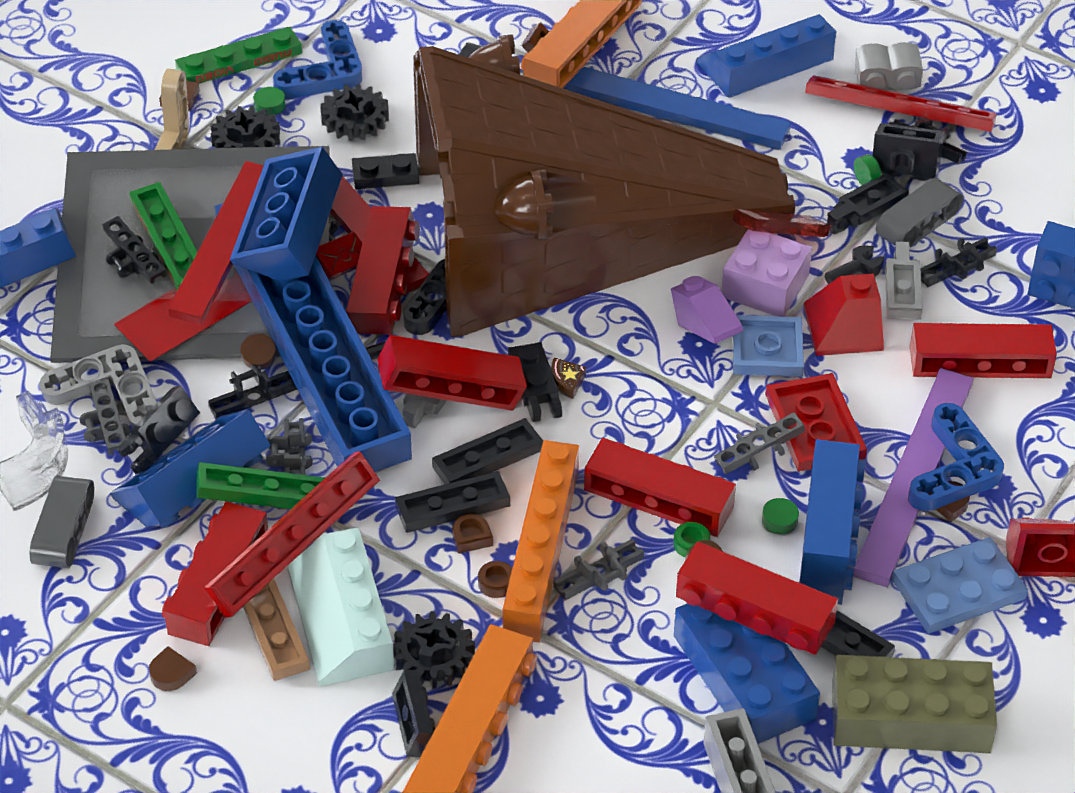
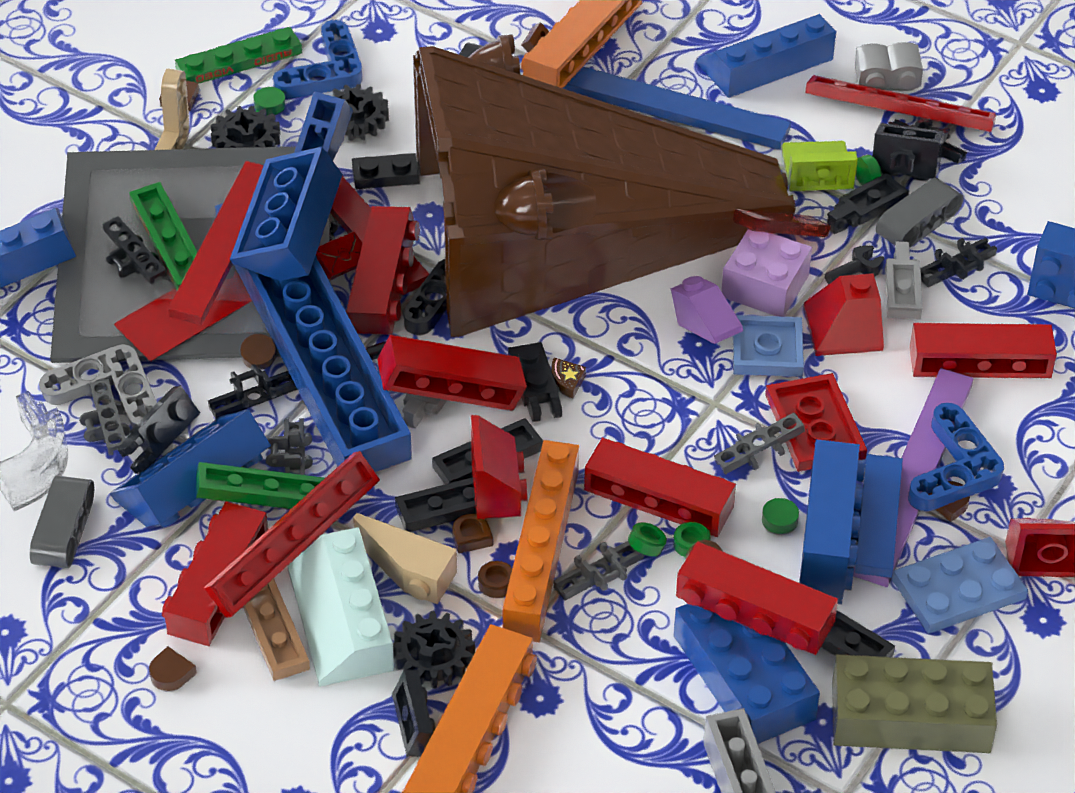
none -> blue slope [294,91,353,160]
none -> tan slope [353,513,457,604]
none -> red slope [471,415,528,519]
none -> green tile [628,522,667,556]
none -> lime bracket [781,141,858,191]
none -> blue tile [855,454,903,578]

